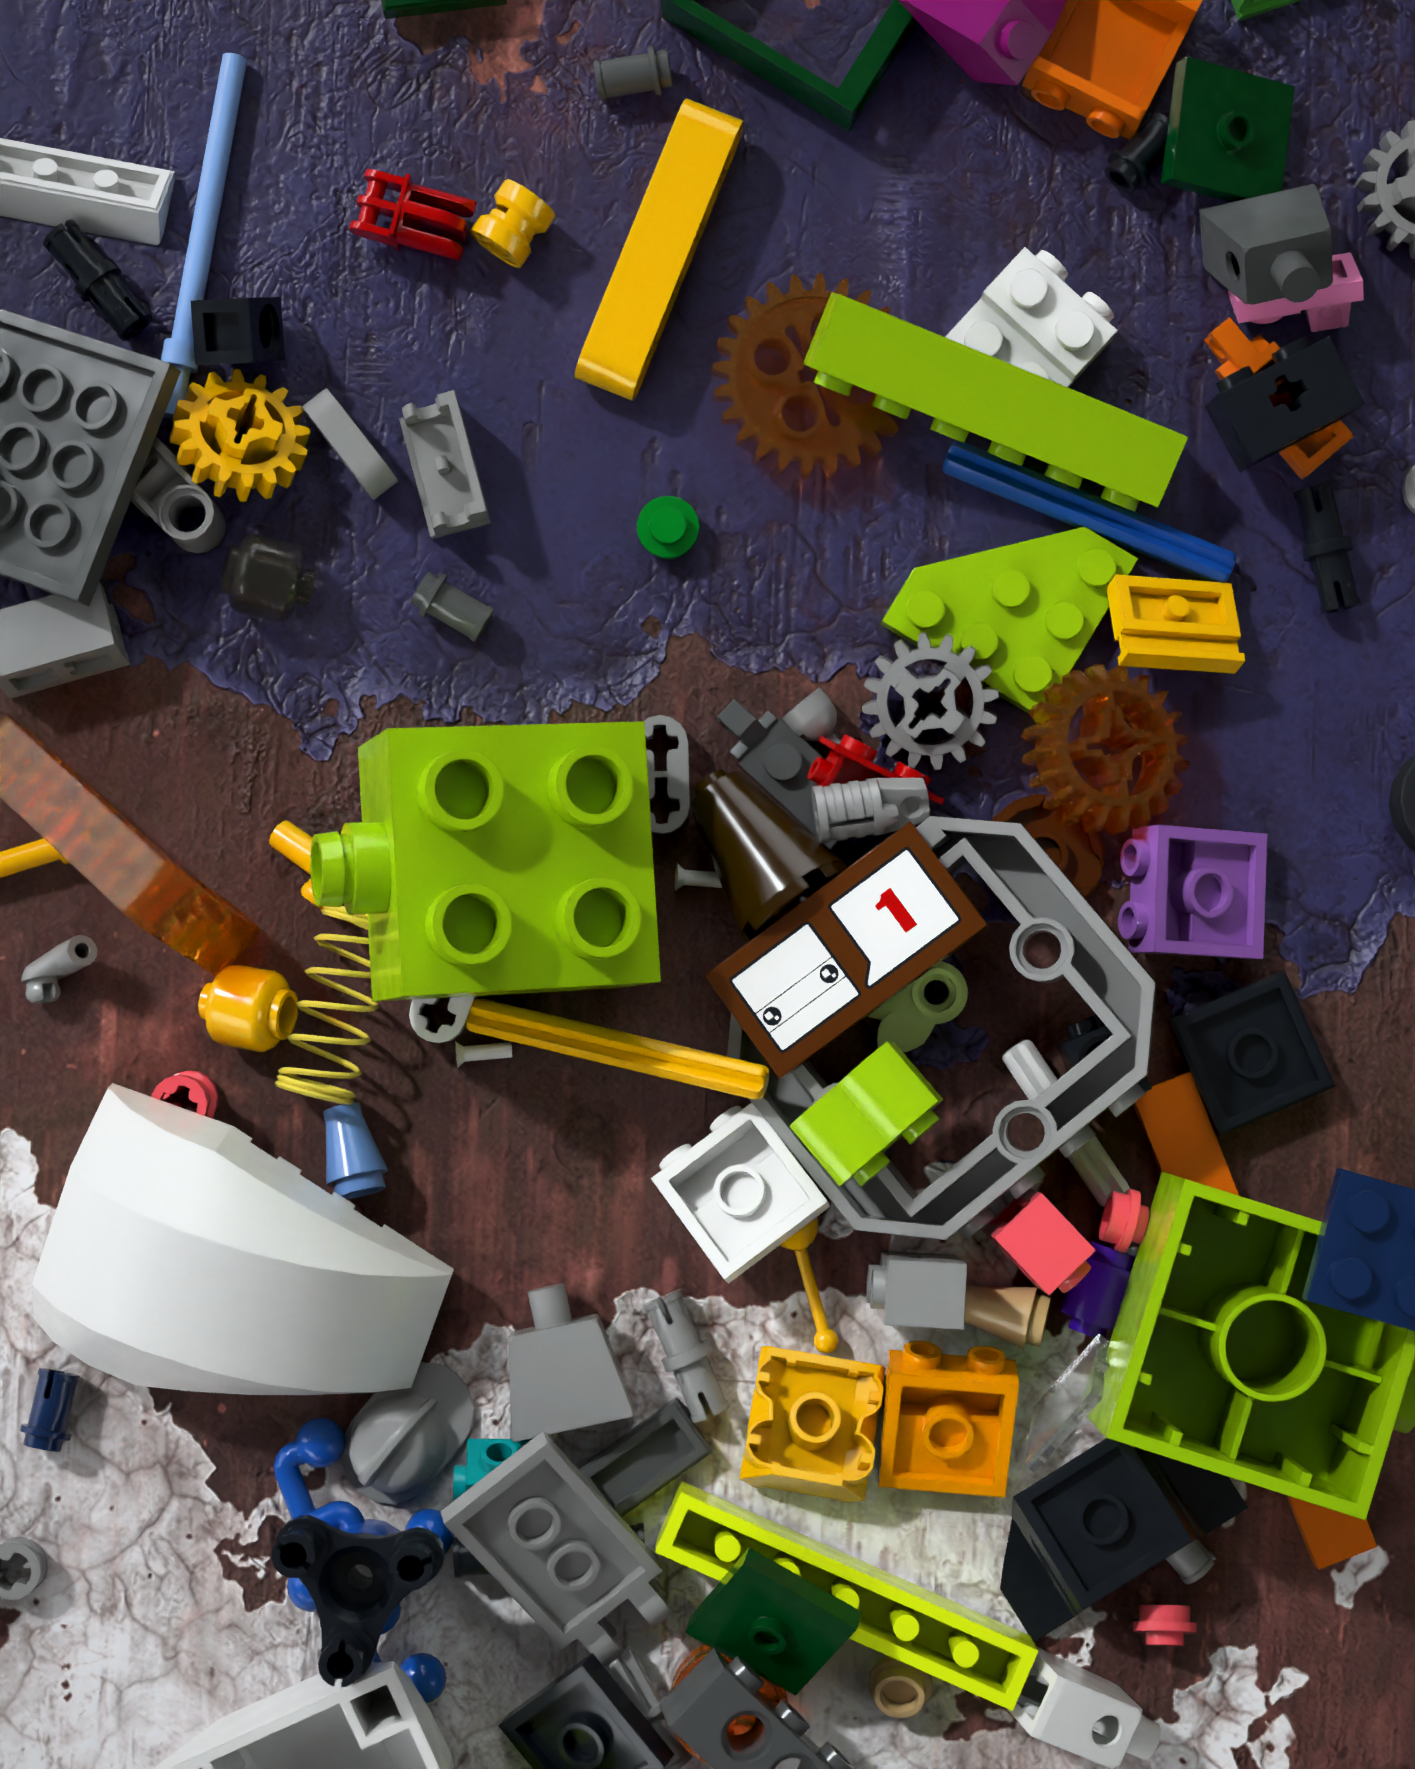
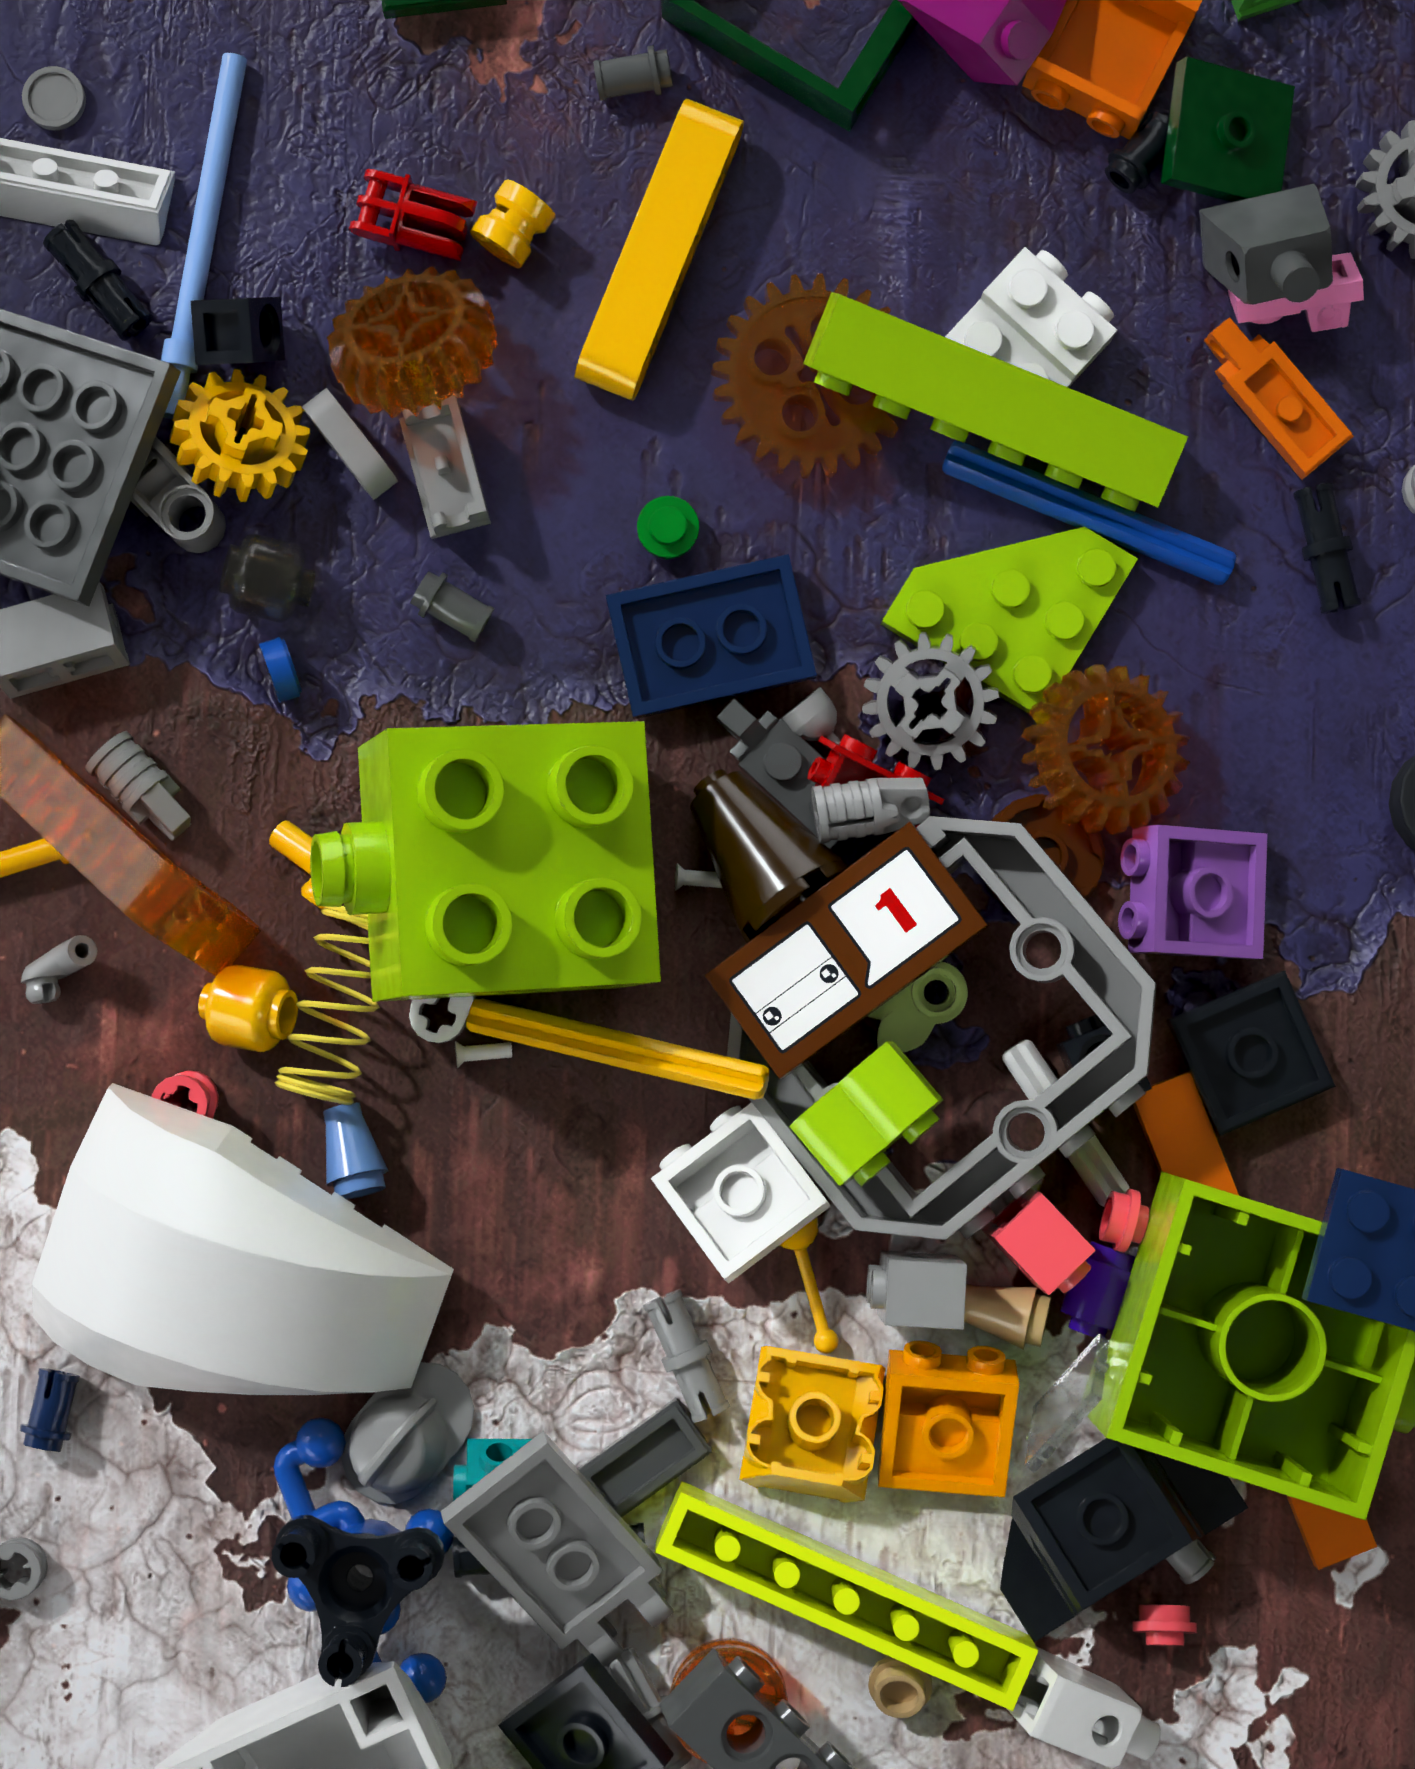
light grey torso [508,1283,634,1442] -> none
light grey beam [644,715,690,836] -> none
dark green plate [685,1548,862,1696] -> none
yellow plate [1106,574,1245,674] -> none
black brick [1205,336,1365,473] -> none
none -> light grey piece [22,66,86,131]
none -> light grey hinge [85,731,191,841]
none -> blue tile [259,637,302,703]
none -> clear orange gear [327,266,498,418]
none -> dark blue plate [606,554,817,719]

